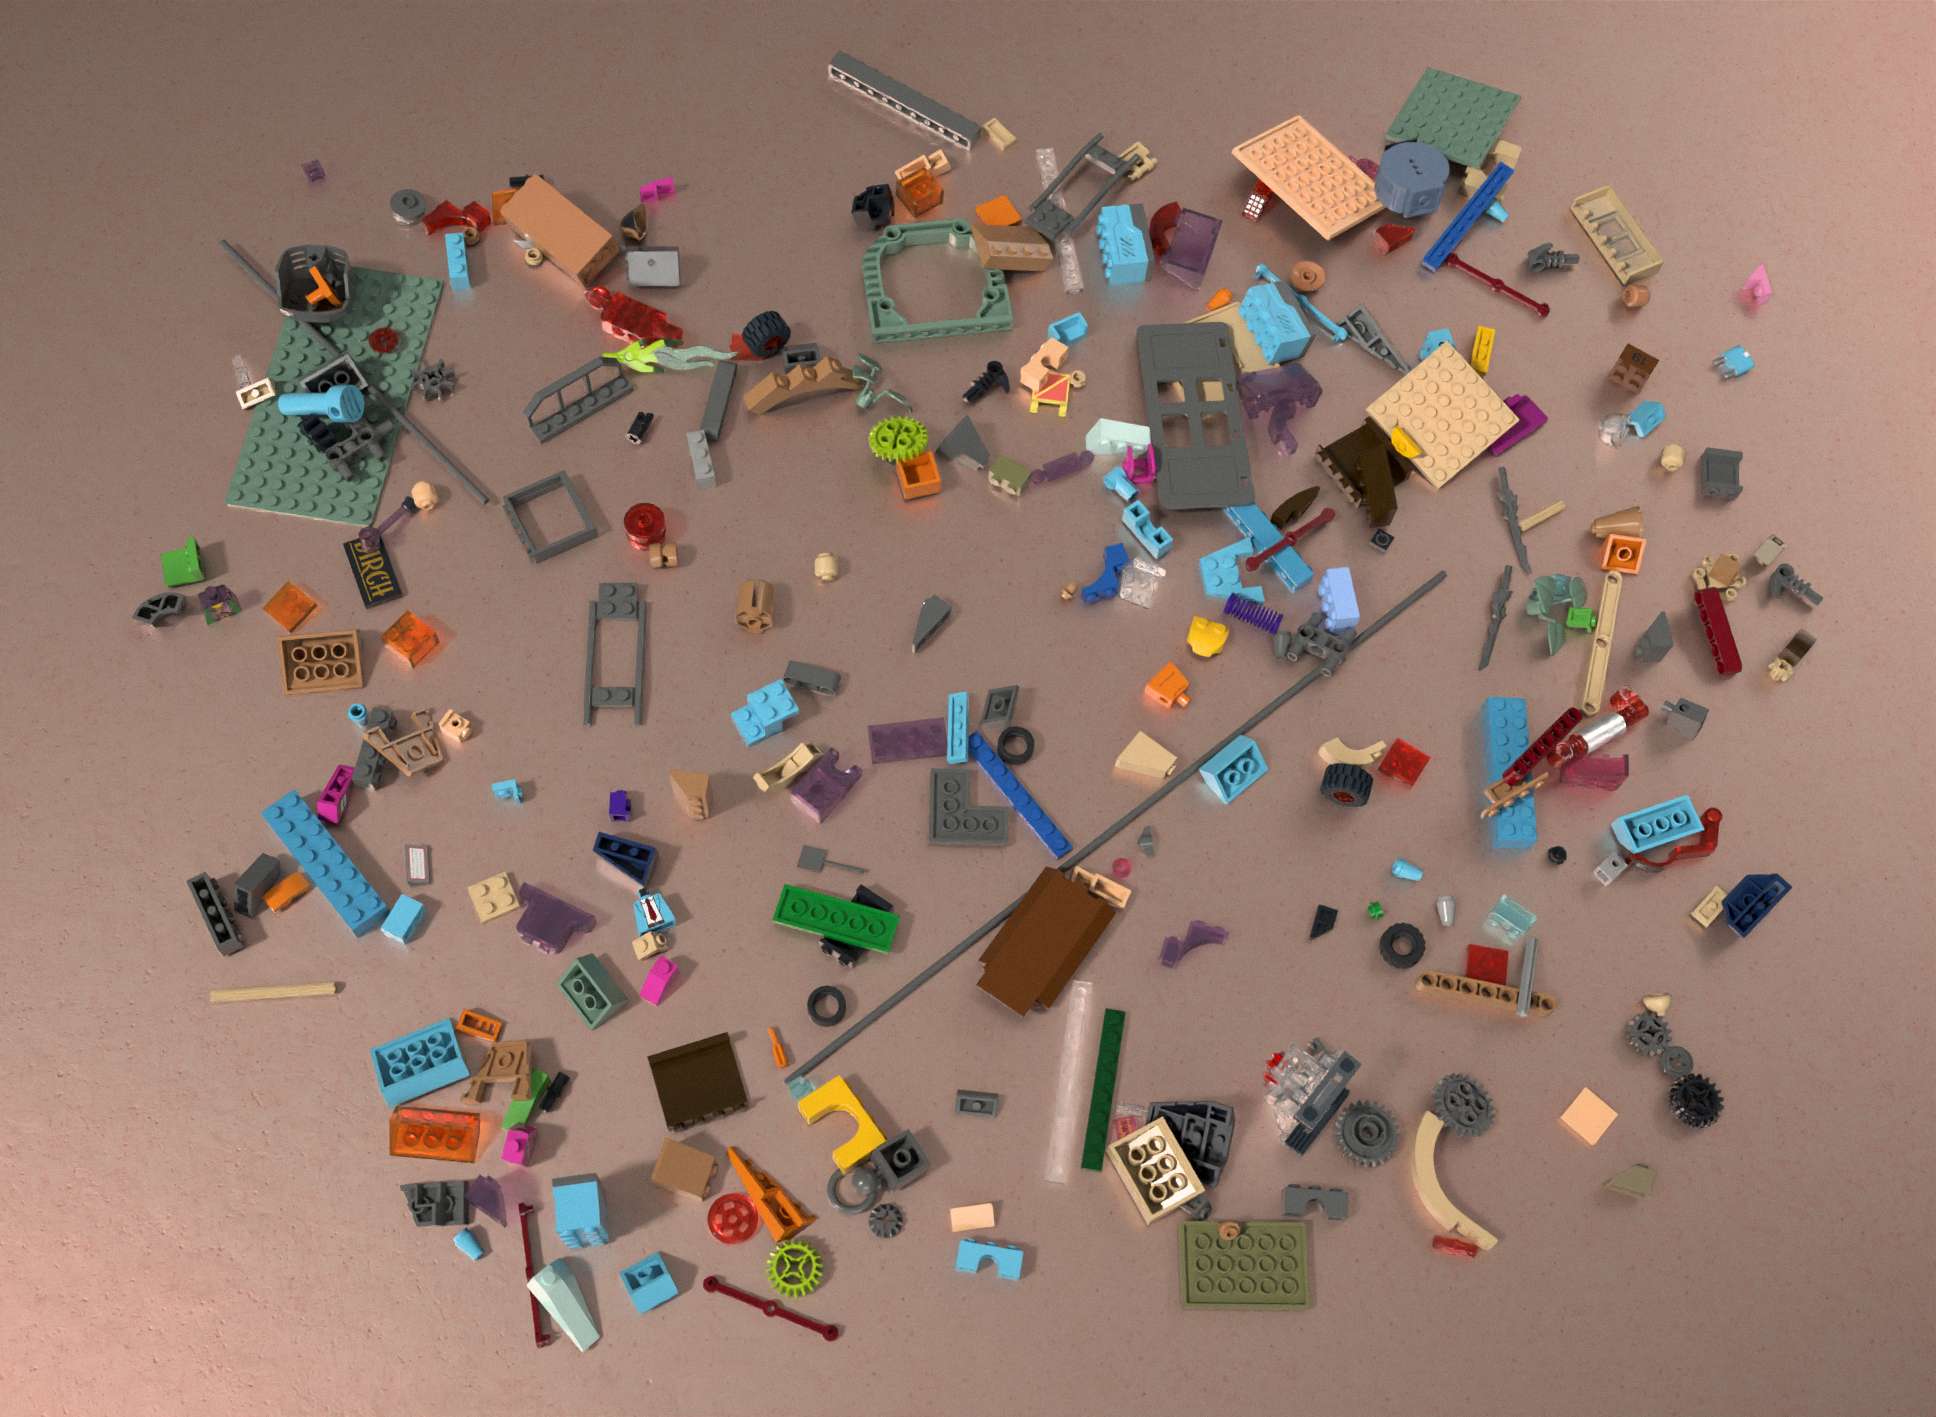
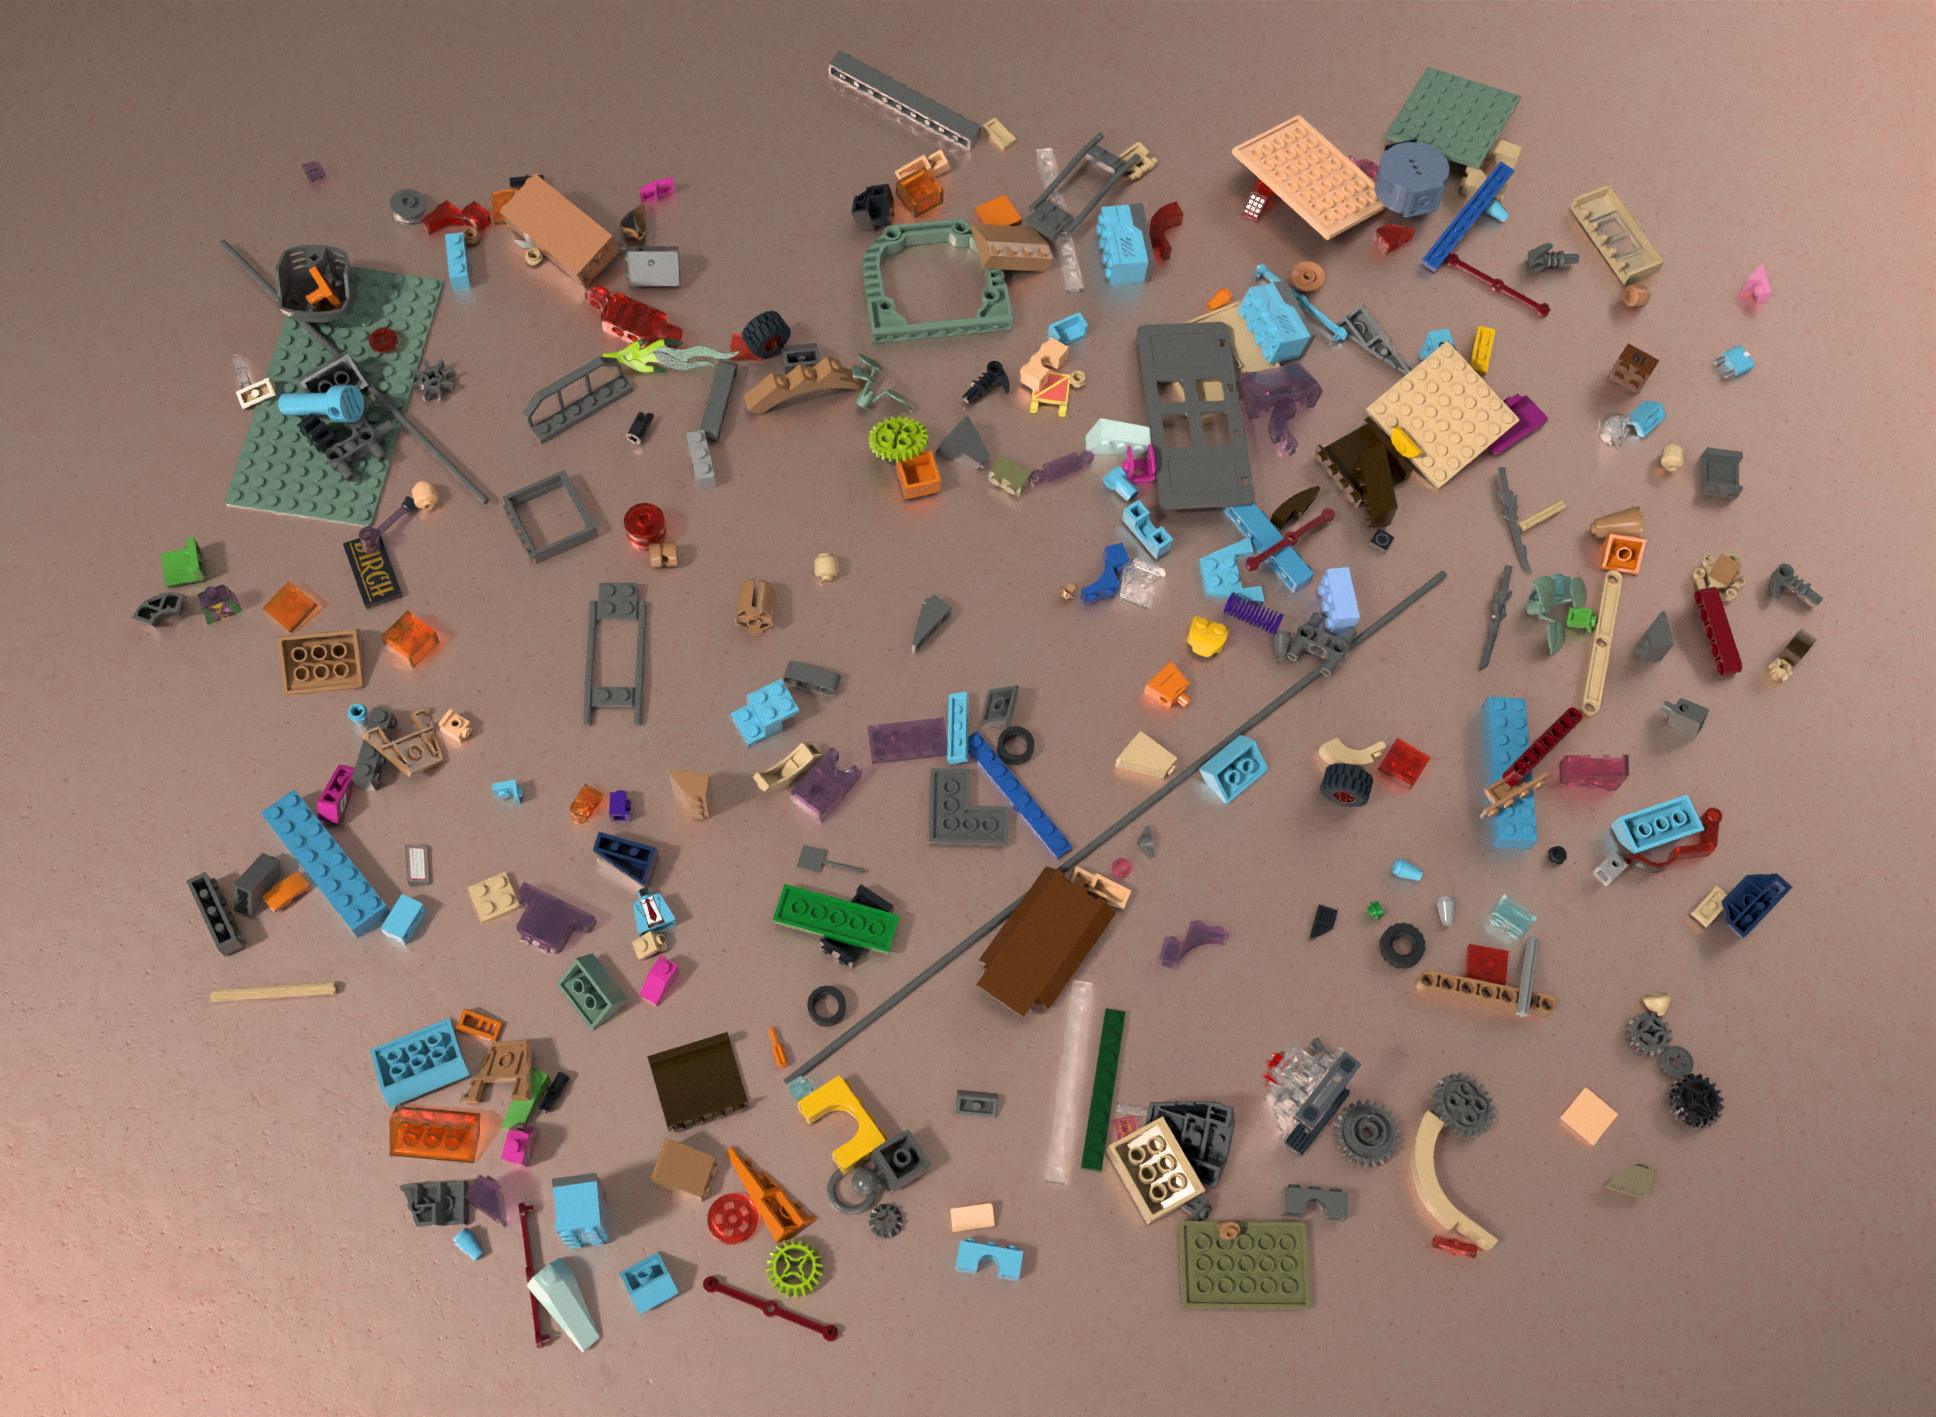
clear purple windscreen [1160,208,1223,291] -> none
clear red piece [1547,685,1649,769] -> none
slope [1753,534,1787,566] -> none
none -> clear orange piece [570,784,604,824]

